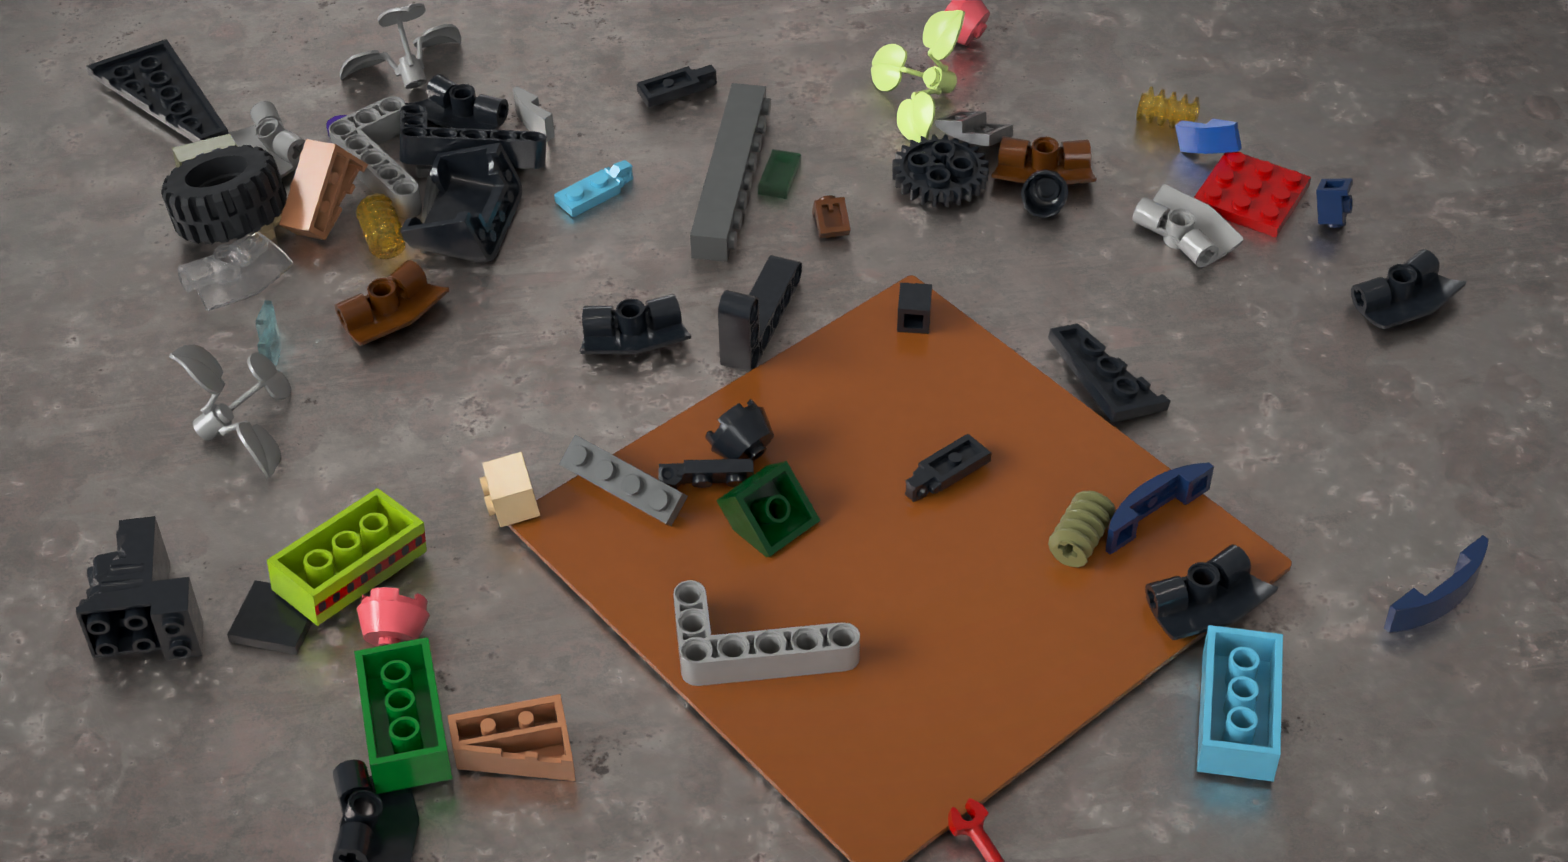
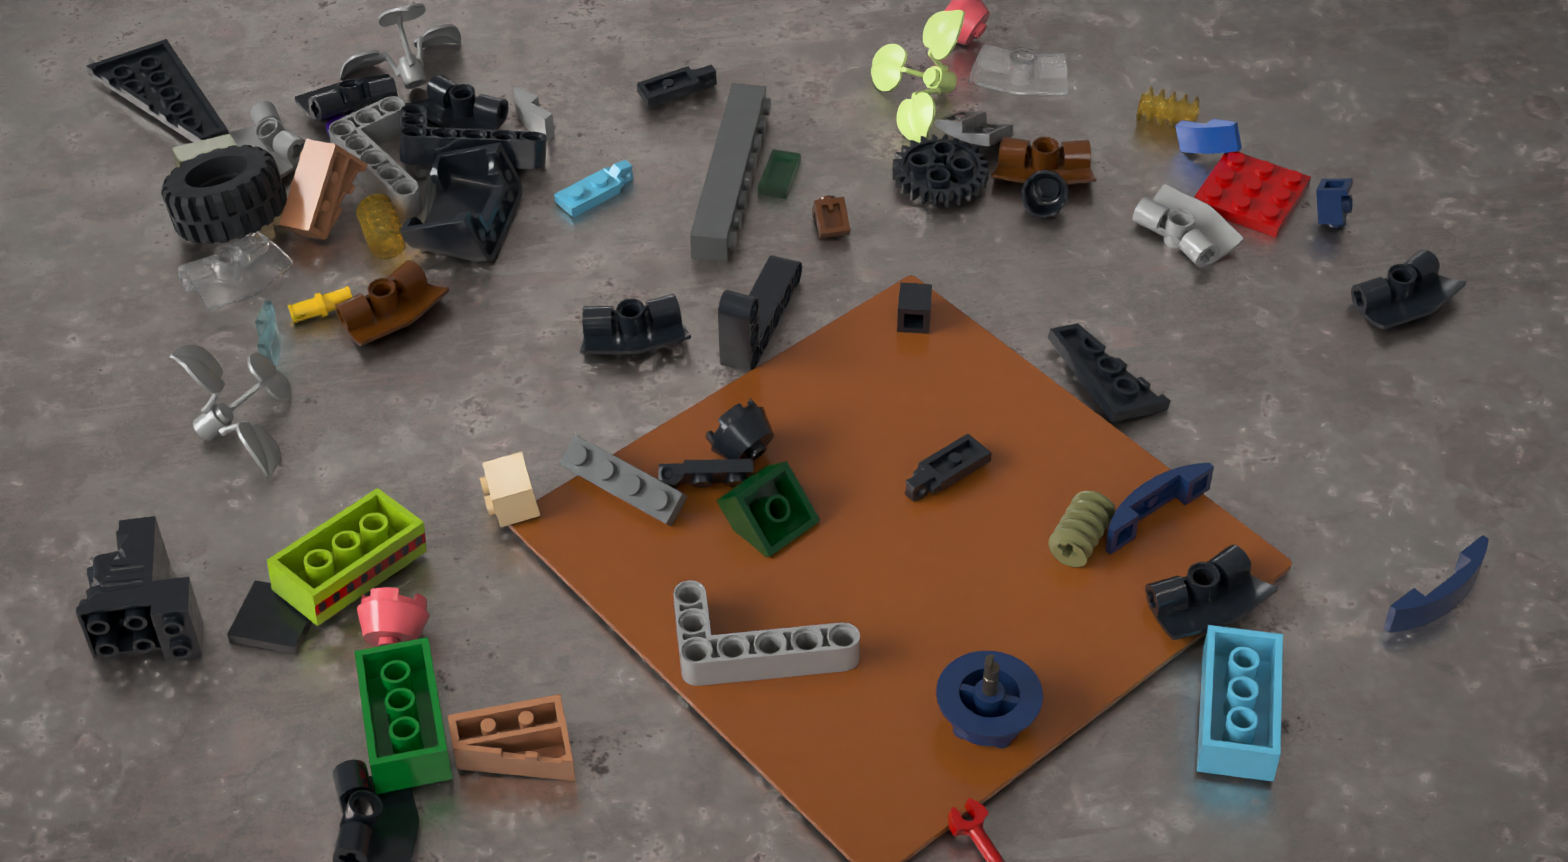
none -> yellow pin [287,286,352,324]
none -> black panel [295,74,398,122]
none -> dark blue piece [936,651,1043,748]
none -> clear panel [969,44,1068,95]

